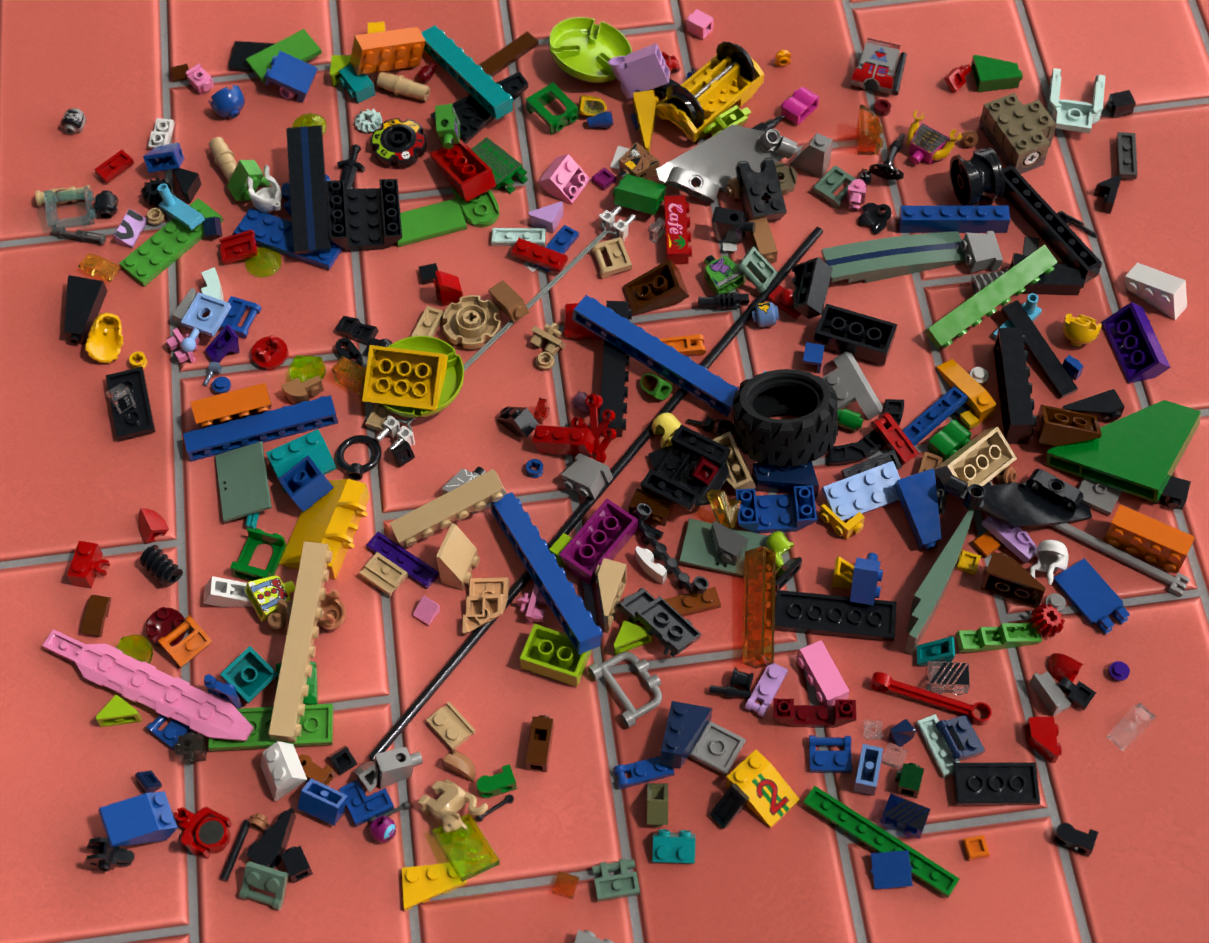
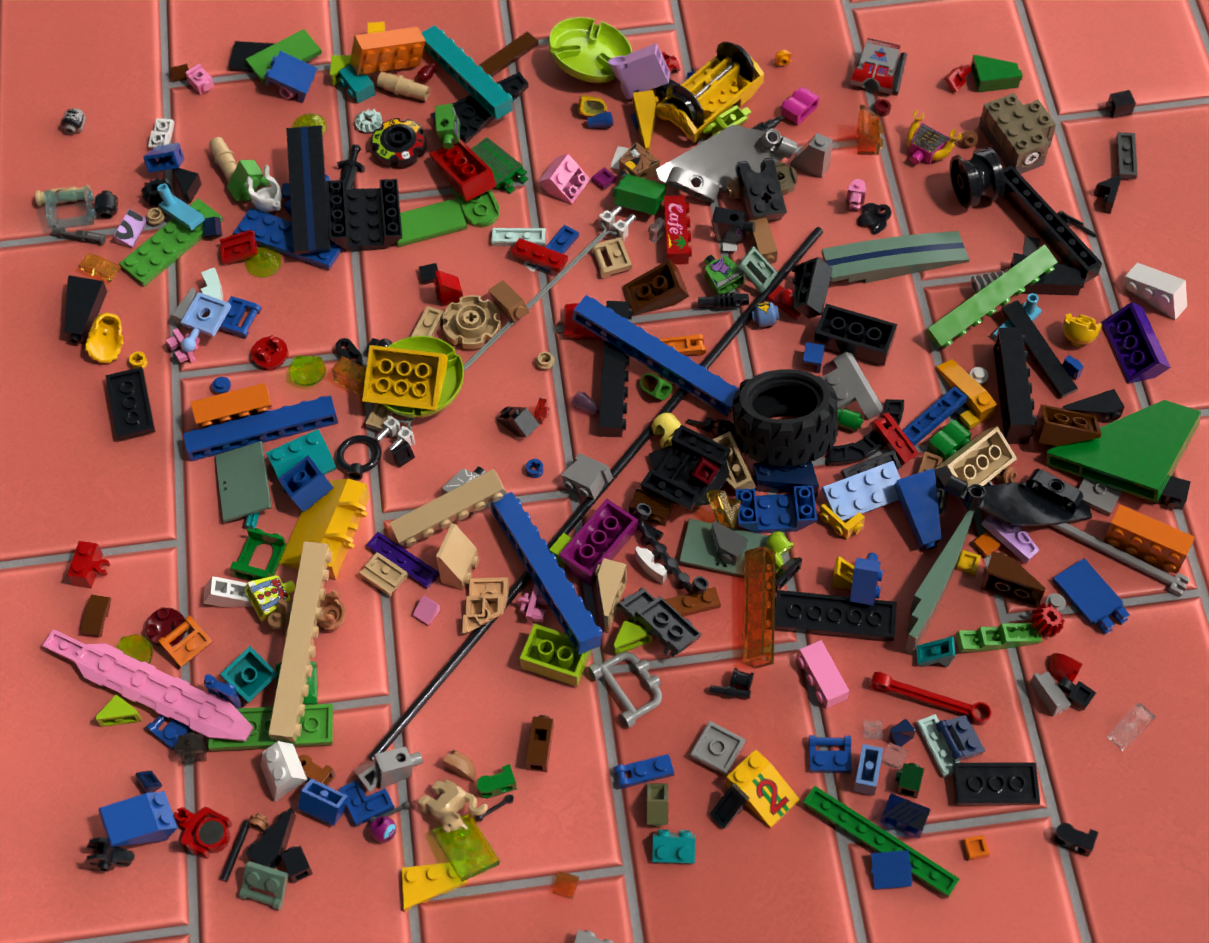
red plate [95,150,134,183] -> none
clear slope [105,383,136,414] -> none
red brick [138,508,169,544] -> none
black piece [140,545,183,587] -> none
sand blue hand [203,362,222,386] -> none
dark purple slope [205,324,239,363] -> none
blue cylinder [209,85,245,118] -> none
medium nougat brick [281,375,324,405] -> none
black slope [328,746,357,775] -> none
black slope [335,316,378,345] -> none
tan plate [426,702,476,750] -> none
green panel [526,82,579,135] -> none
lavender slope [528,201,564,233] -> none
tan hips [530,323,566,356] -> none
red brick [532,425,596,457] -> none
red plant [571,393,616,463] -> none
sand green plate [592,858,640,902] -> none
dark blue wedge [660,701,712,769] -> none
bright pink brick [686,9,713,40] -> none
lavender plate [745,661,788,717] -> none
dark red slope [773,698,857,728] -> none
sand green plate [813,165,856,208] -> none
black plate [857,169,871,185] -> none
black dish [869,134,906,180] -> none
blue brick [898,206,1010,233] -> none
clear brick [926,661,970,695] -> none
light grey hips [961,231,1003,272] -> none
red slope [1026,716,1062,763] -> none
white hair [1030,540,1069,585] -> none
light aqua plate [1047,68,1106,133] -> none
dark purple plate [1109,661,1130,681] -> none

